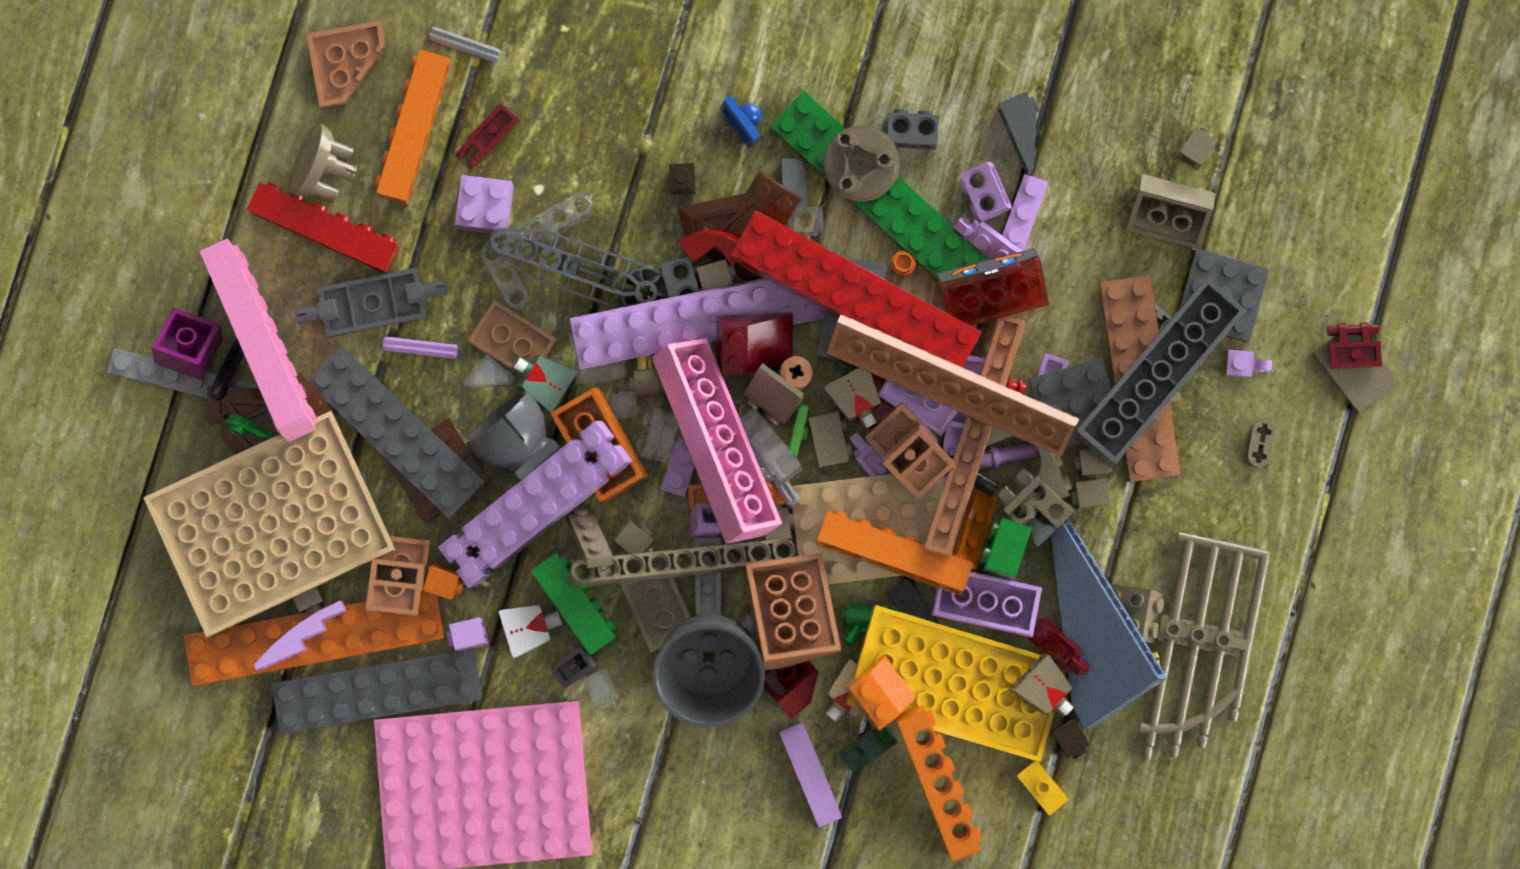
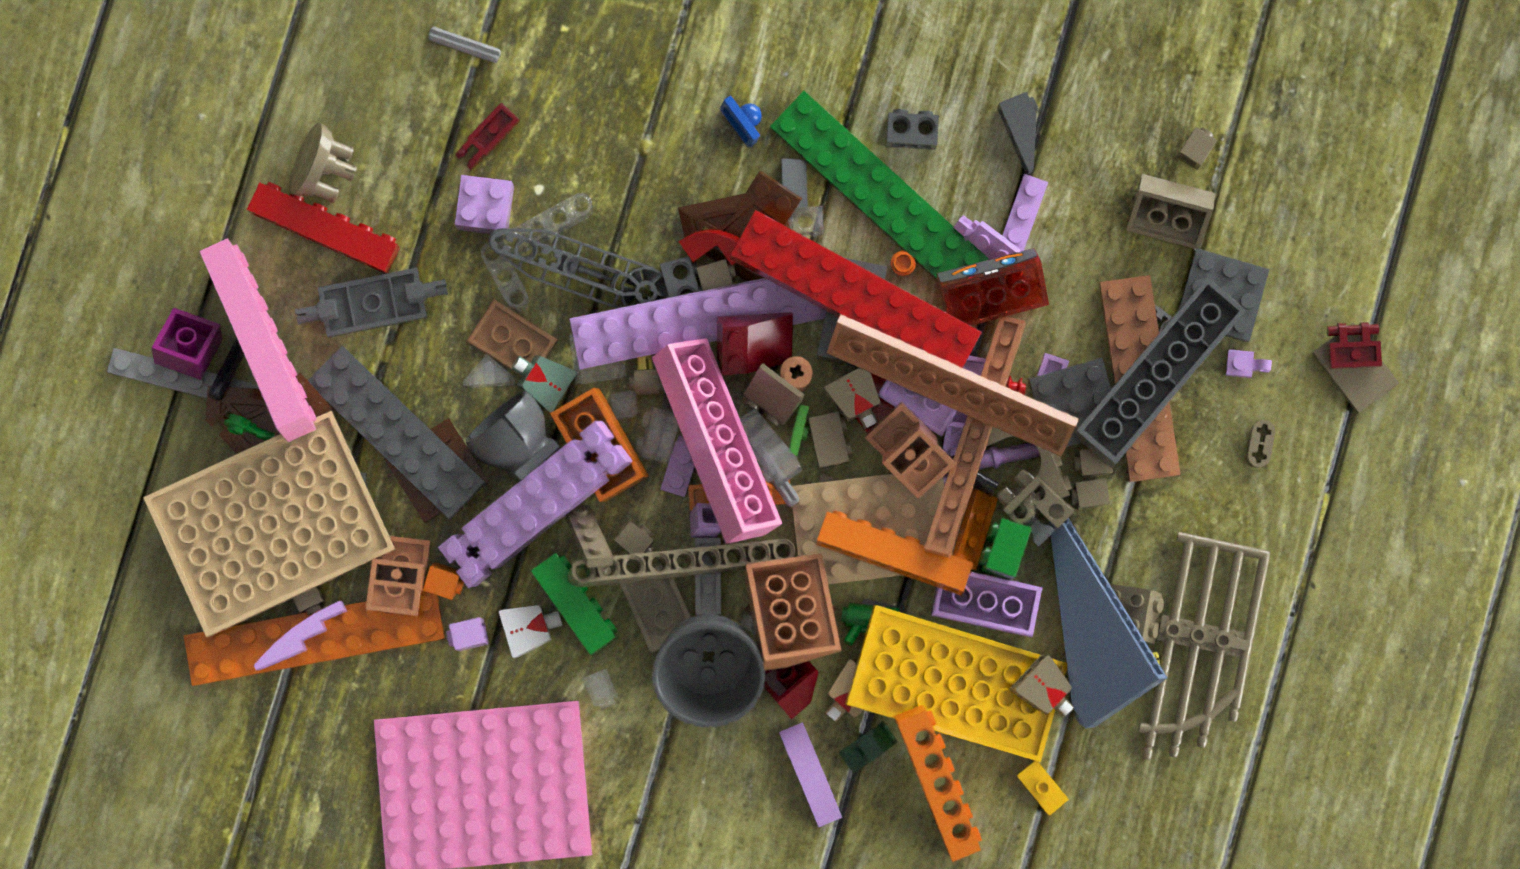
dark grey plate [272,649,483,734] -> none
nougat plate [306,20,386,109] -> none
orange brick [374,49,451,205] -> none
lavender axle [382,337,458,359] -> none
dark grey slope [552,644,598,688] -> none
dark brown brick [669,163,696,195] -> none
dark tan brick [765,504,795,540] -> none
dark tan piece [824,125,900,202] -> none
orange slope [844,656,915,730] -> none
lavender hinge [849,432,892,476] -> none
black hinge [886,578,940,624] -> none
lavender brick [960,162,1013,221] -> none
dark red hinge [1028,618,1091,676] -> none
dark brown brick [1050,718,1090,760] -> none

